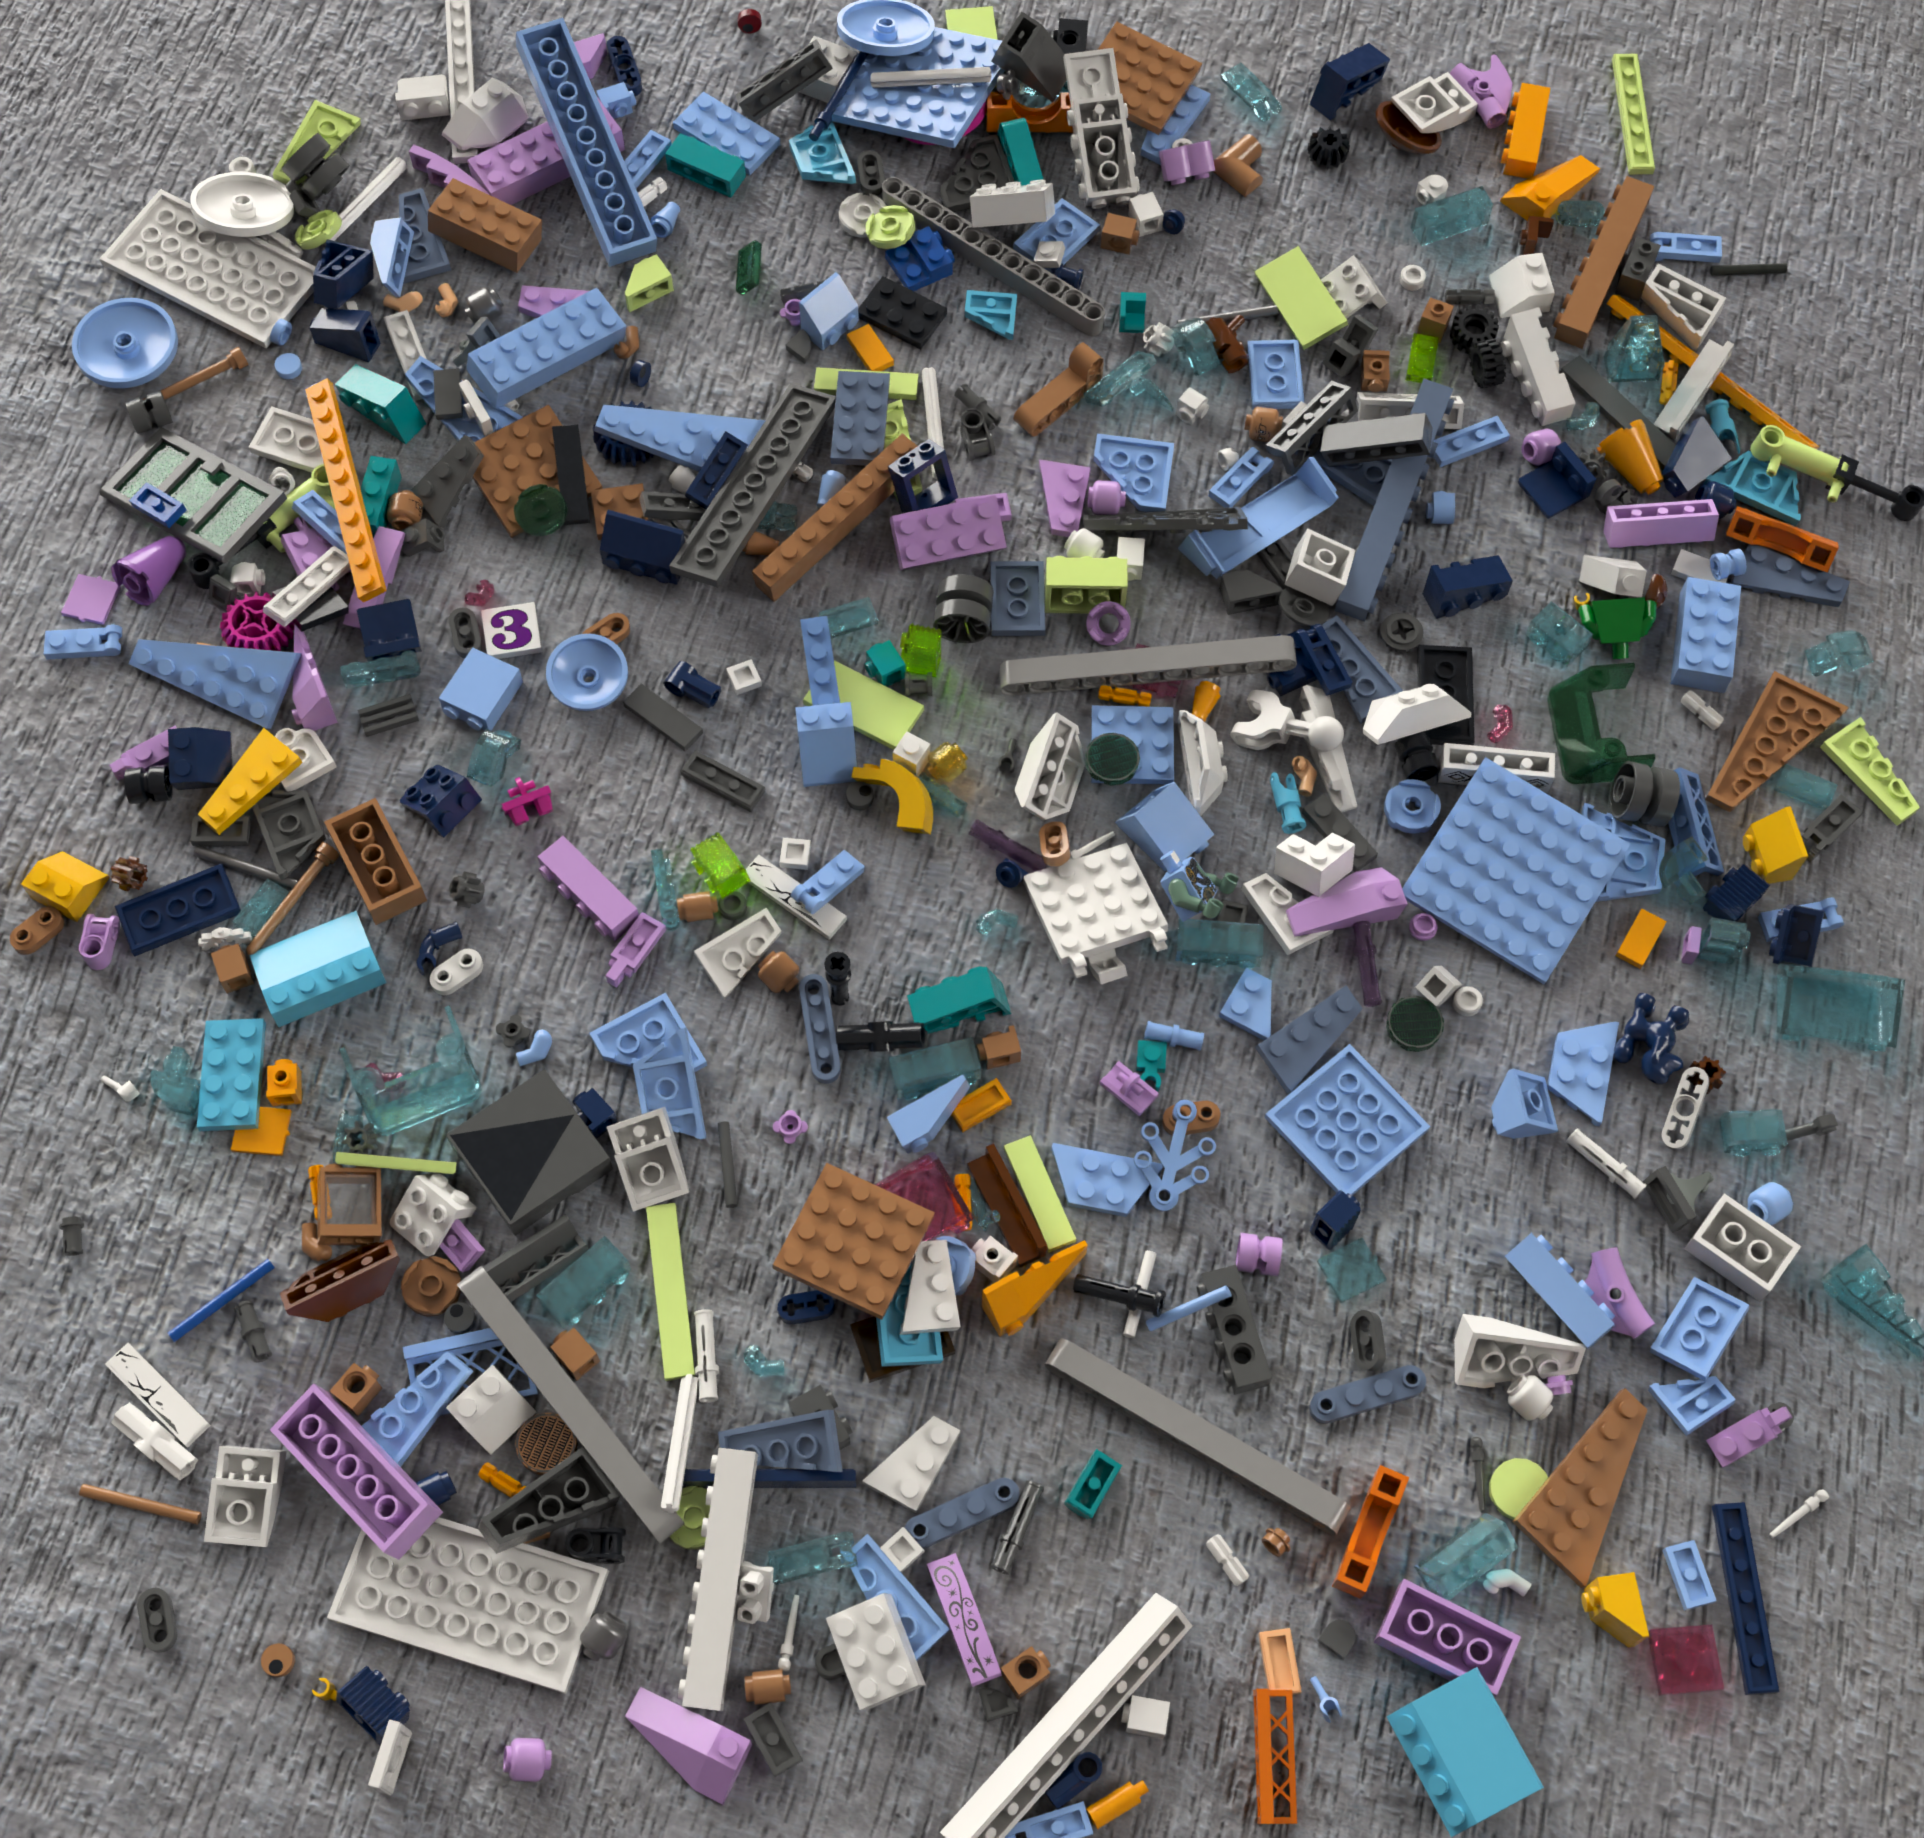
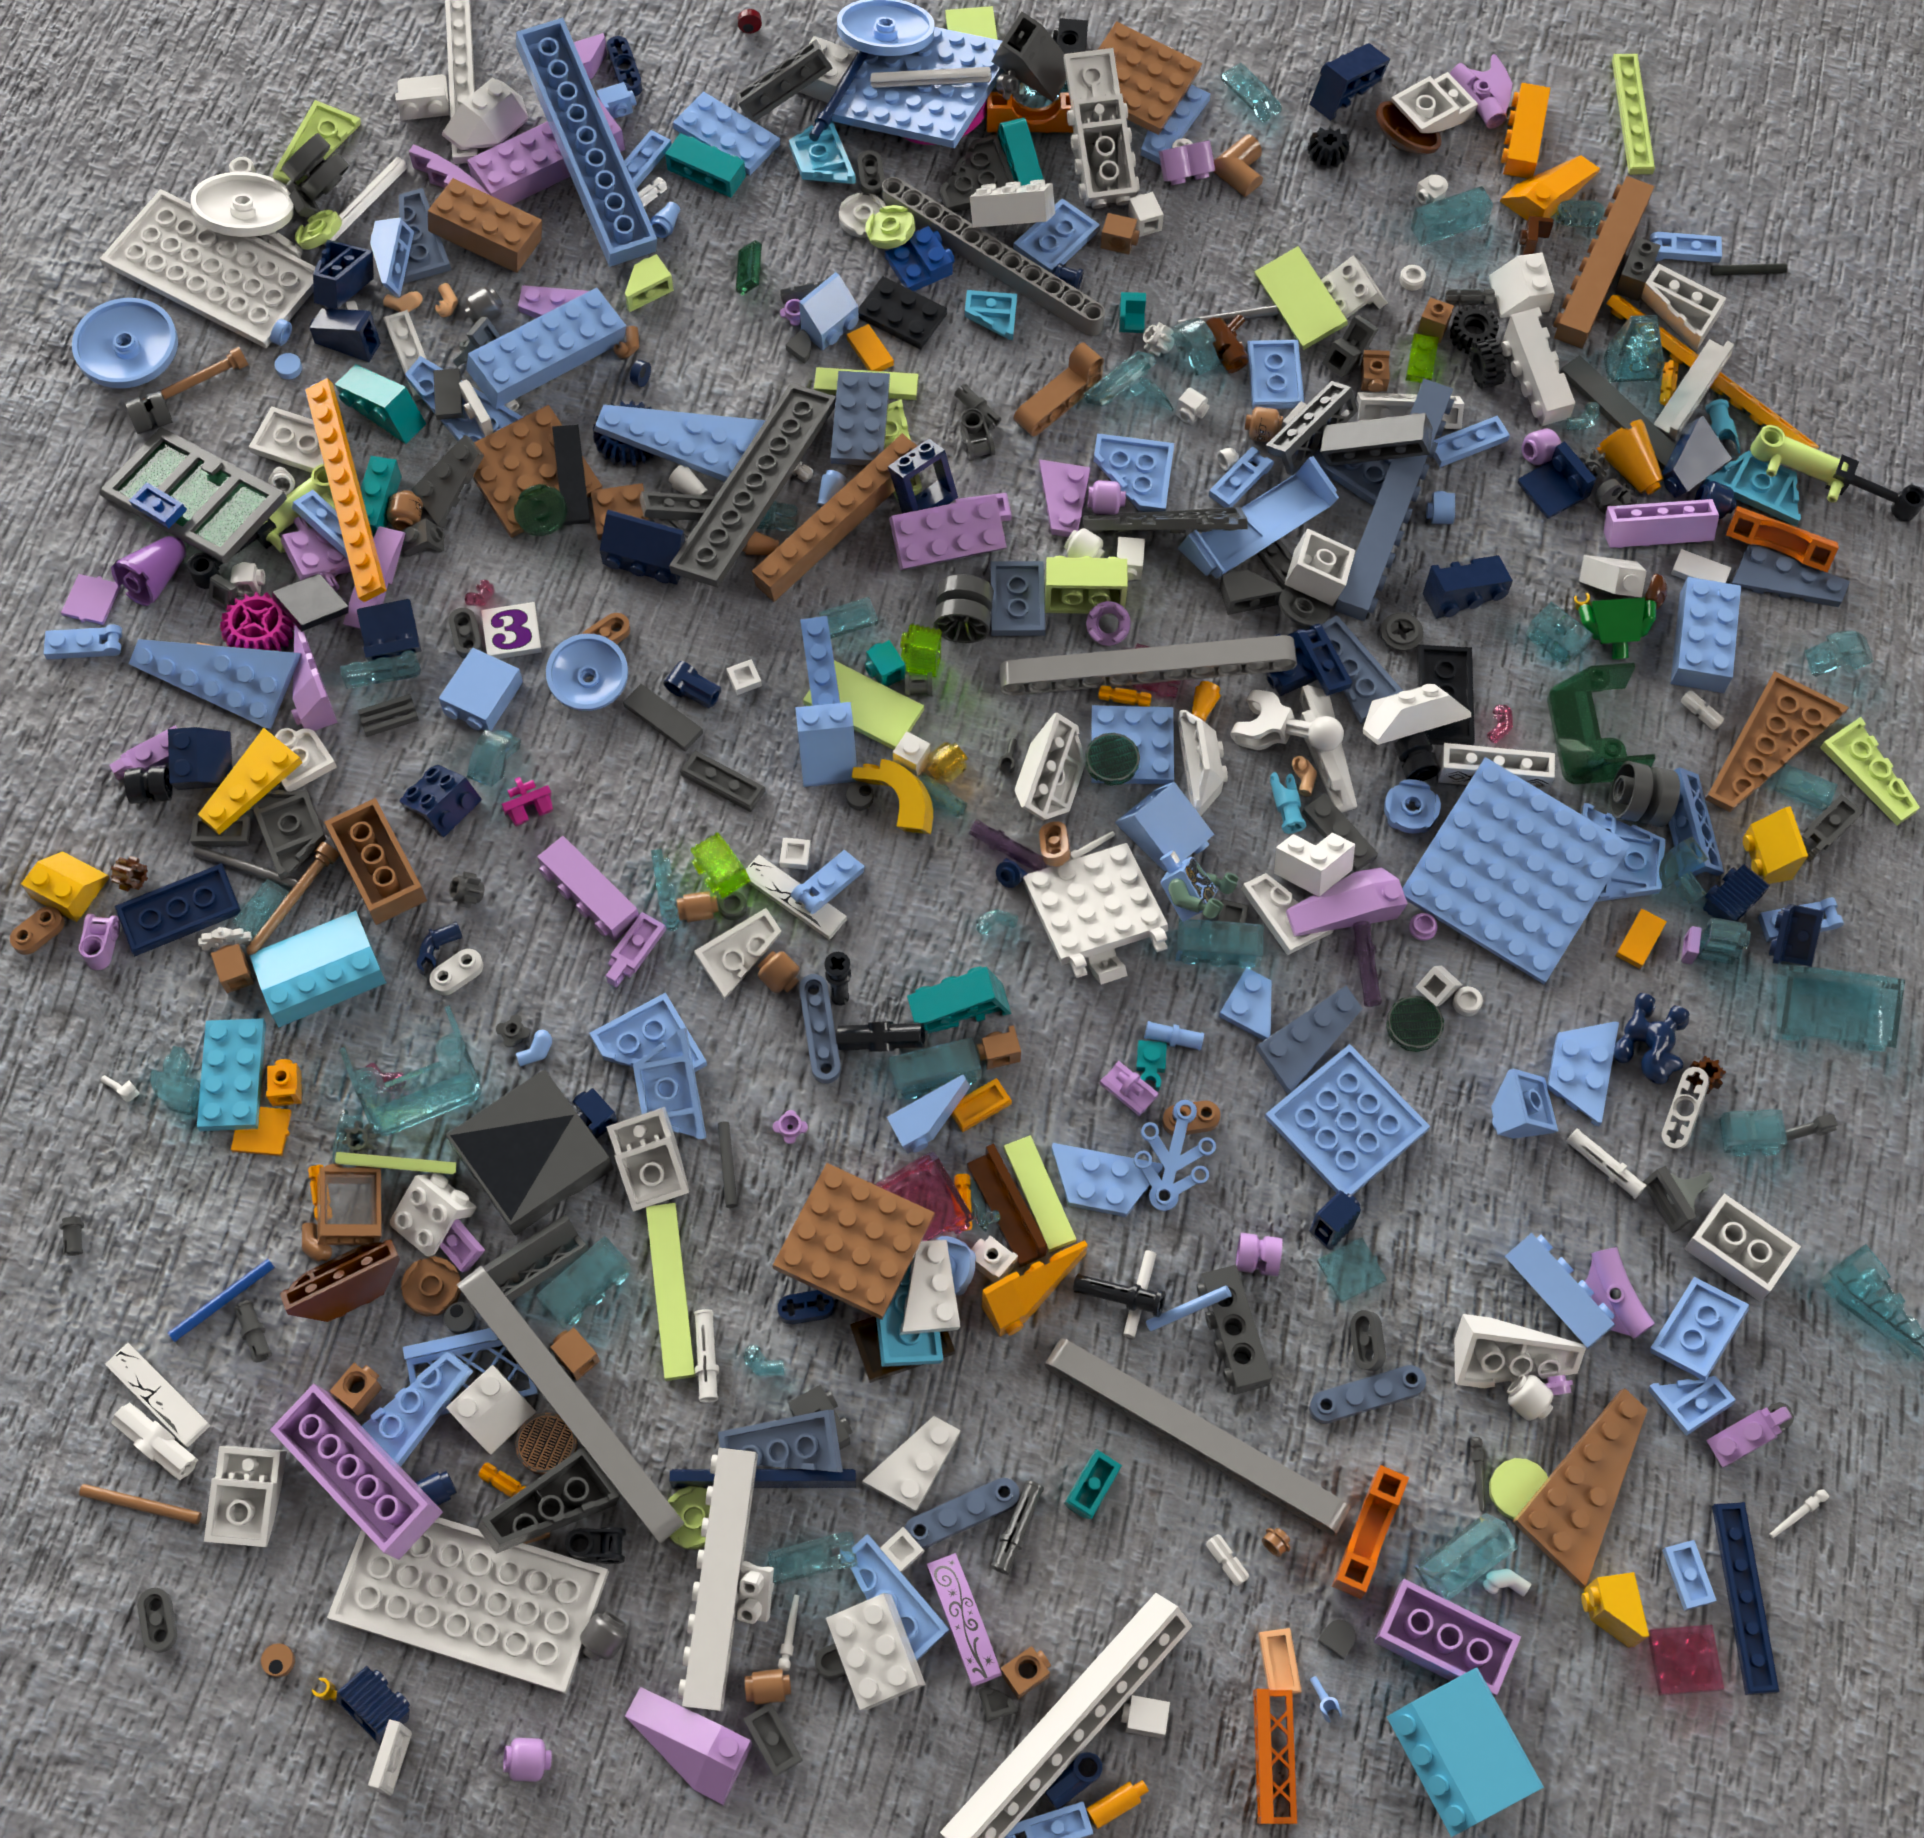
white tile [263,546,351,627] -> none
white axle [661,1374,699,1513] -> none
dark blue plate [685,431,748,510] -> none
white axle [922,367,944,480] -> none
white plate [1033,241,1065,268] -> none
dark blue plate [1162,209,1185,235] -> none
light blue wheel [1710,548,1747,580] -> none
light blue head [1747,1182,1793,1225] -> none

